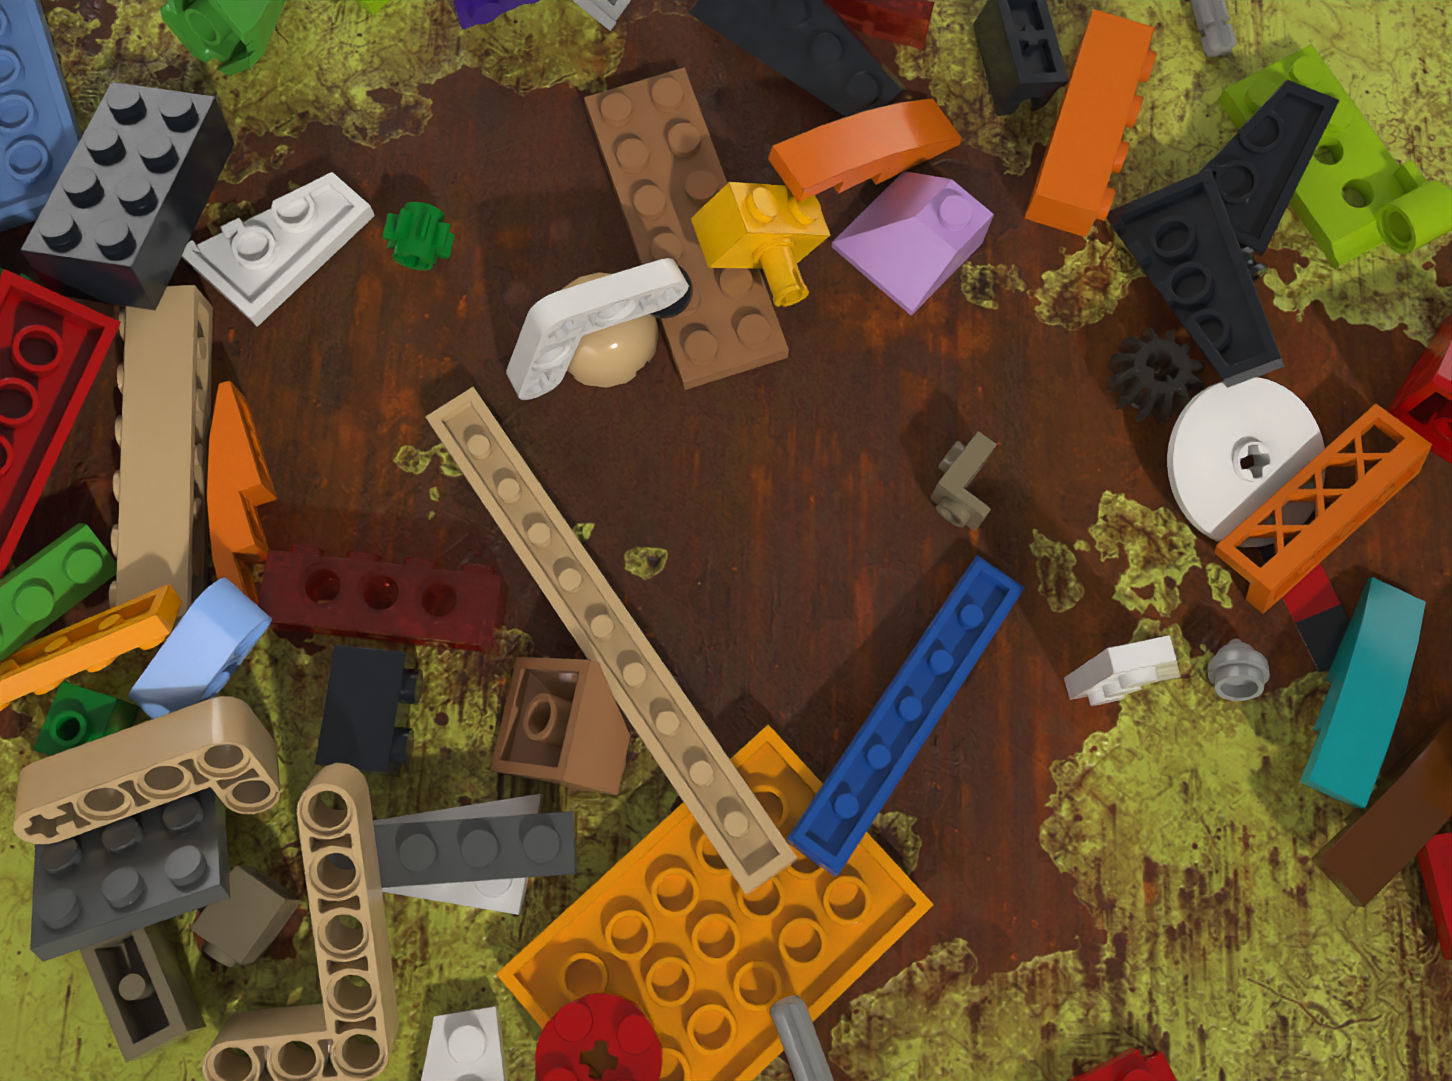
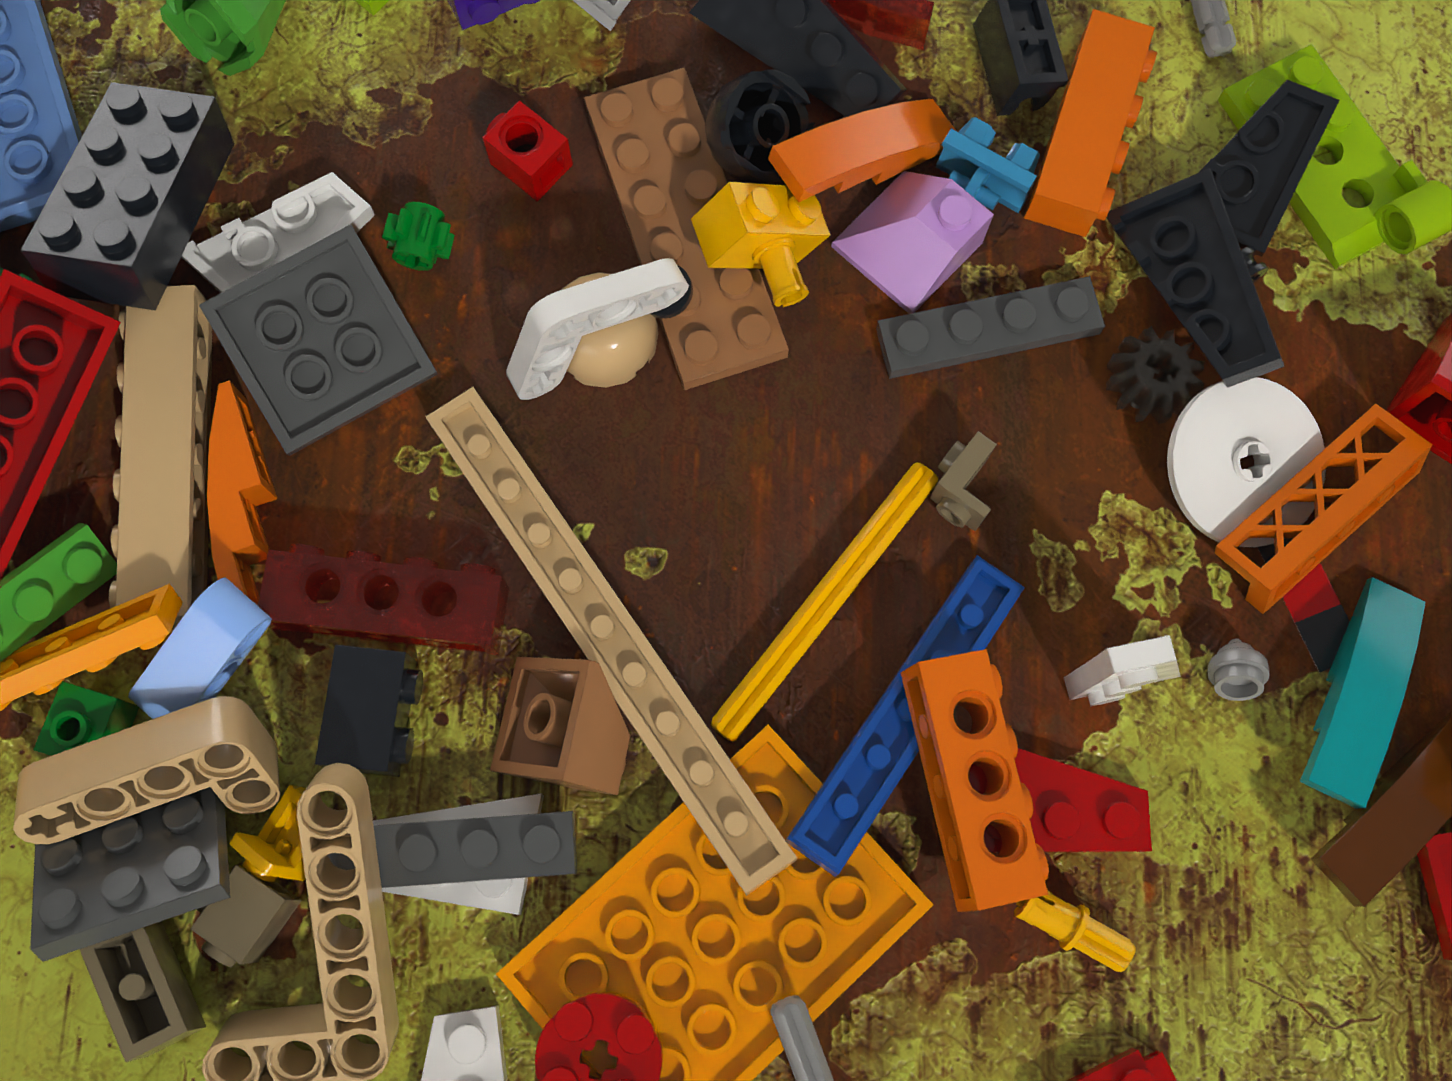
none -> dark grey plate [199,224,438,456]
none -> yellow bracket [229,784,306,882]
none -> red brick [482,100,573,202]
none -> black cylinder [705,70,816,183]
none -> yellow axle [711,462,938,742]
none -> dark grey plate [876,276,1105,379]
none -> orange brick [901,649,1049,912]
none -> dark azure hips [936,117,1040,213]
none -> red wing [966,731,1152,853]
none -> yellow axle [1014,891,1136,972]

